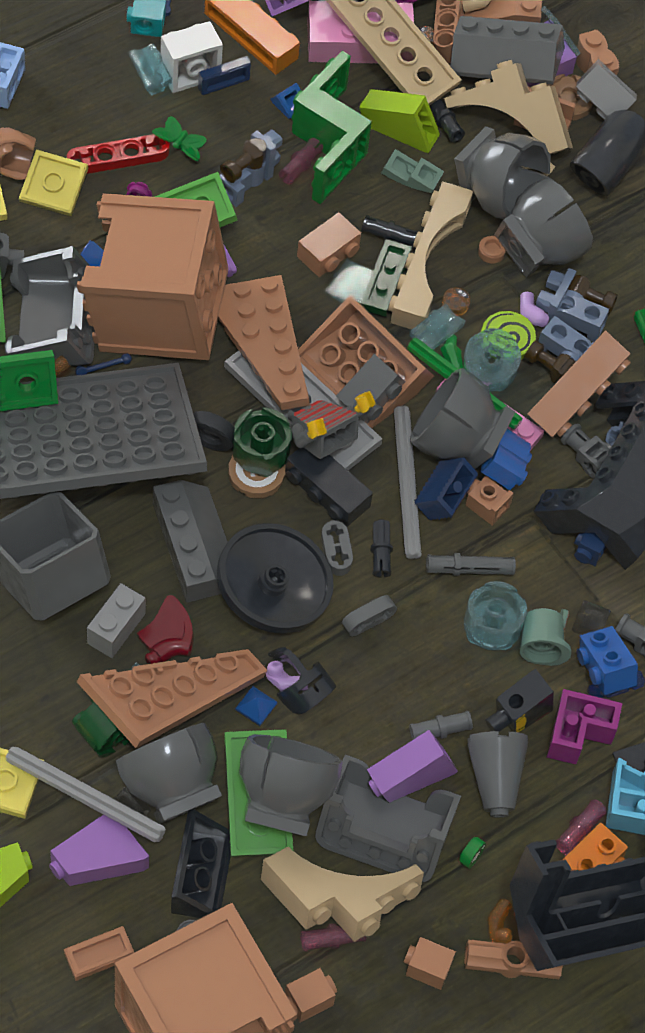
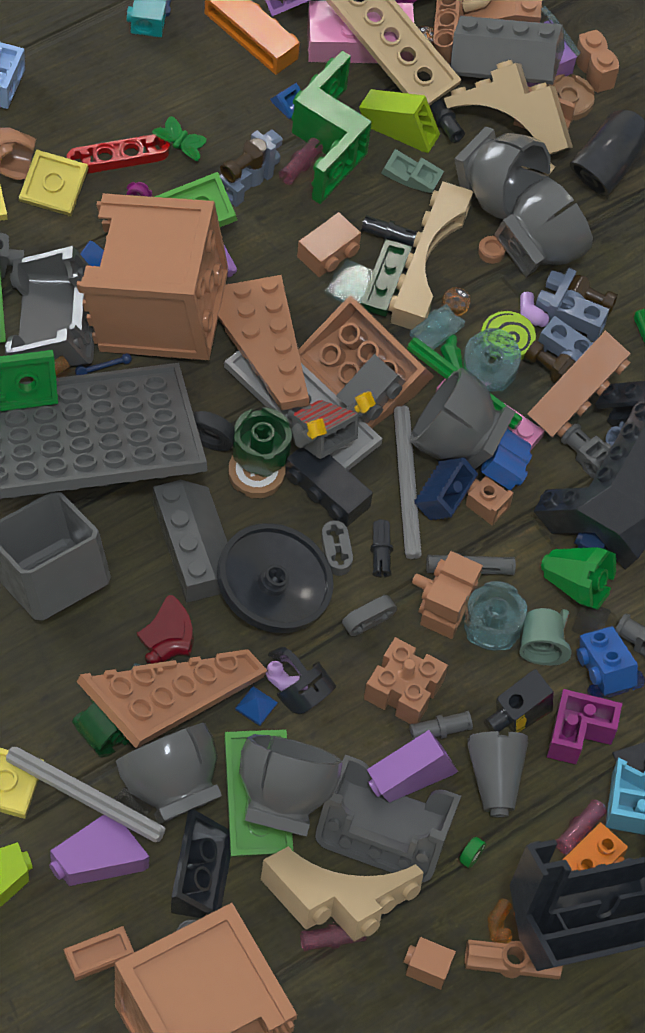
light grey brick [87,583,146,658] -> none
clear light blue hips [129,44,172,95] -> none
white brick [160,21,223,93] -> none
dark blue tile [198,56,251,95] -> none
nougat brick [285,968,337,1023] -> none
light grey brick [576,59,637,119] -> none
none -> nougat brick [364,637,448,724]
none -> nougat brick [412,551,483,639]
none -> green cone [541,547,616,610]

